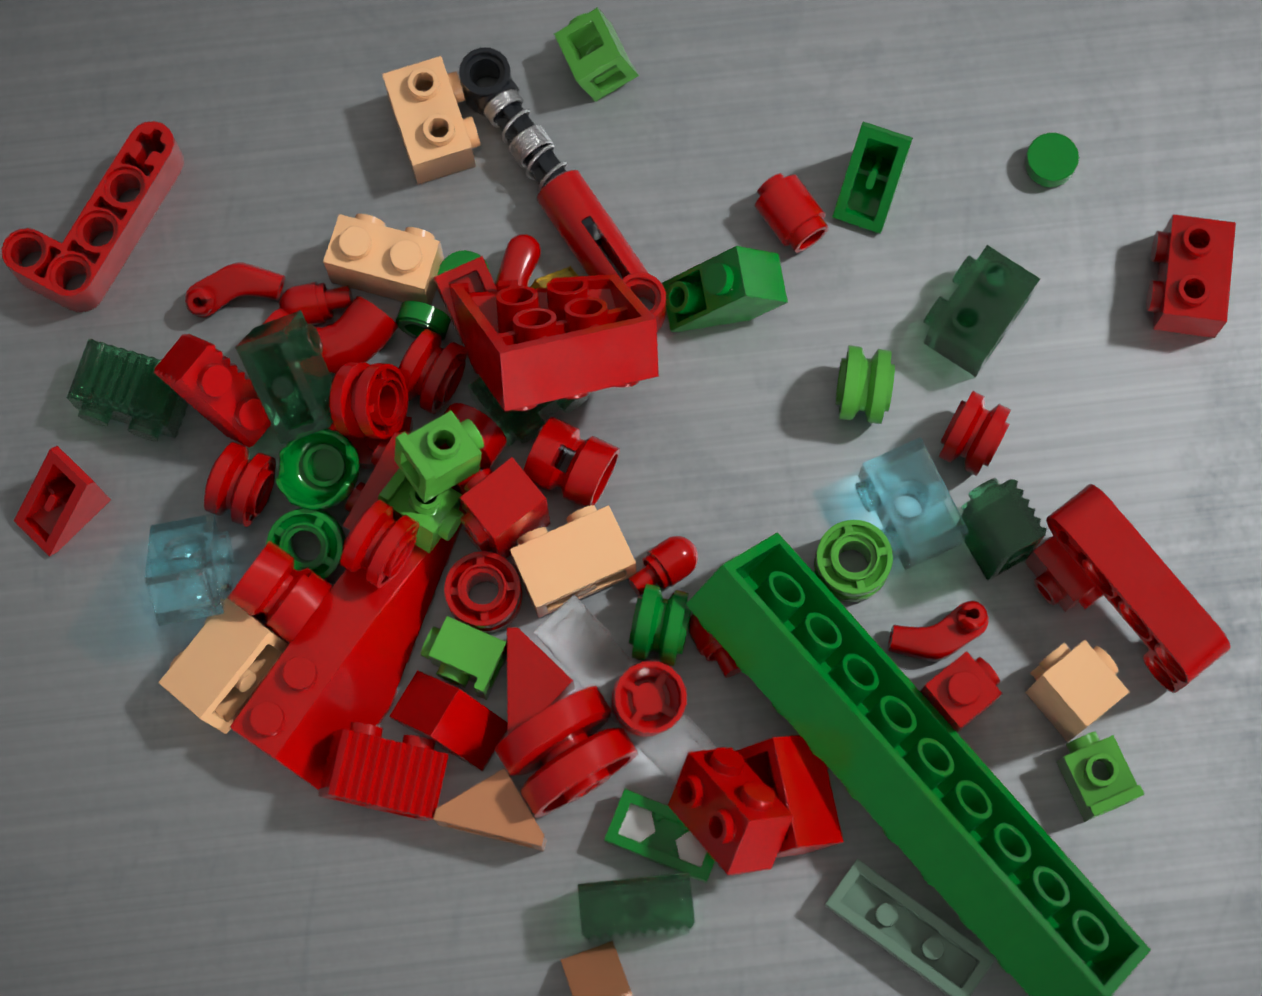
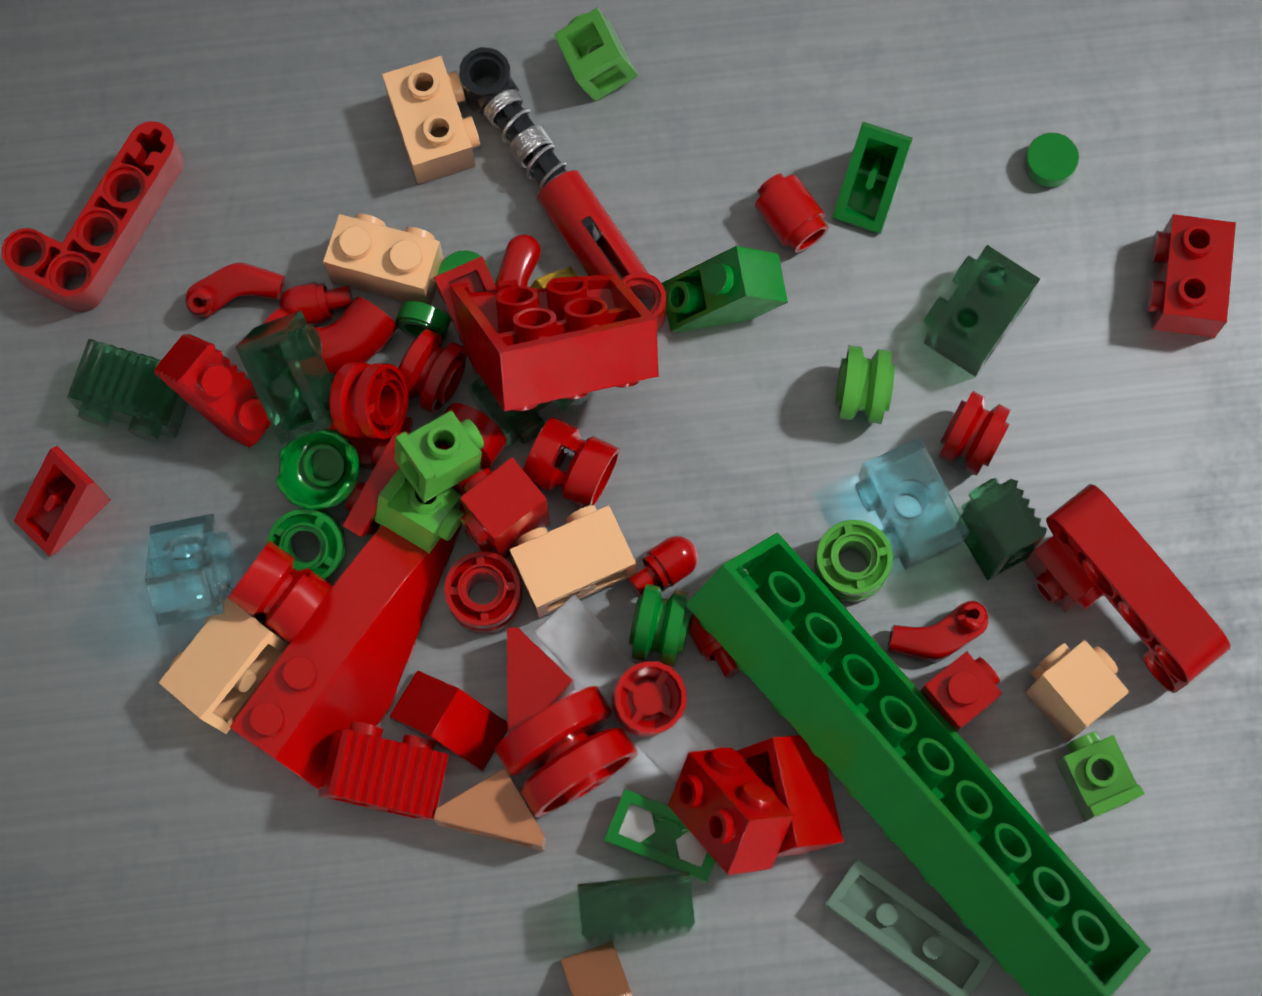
red wheel [204,442,276,527] -> none
red wheel [340,500,419,588] -> none
bright green brick [421,616,507,700] -> none

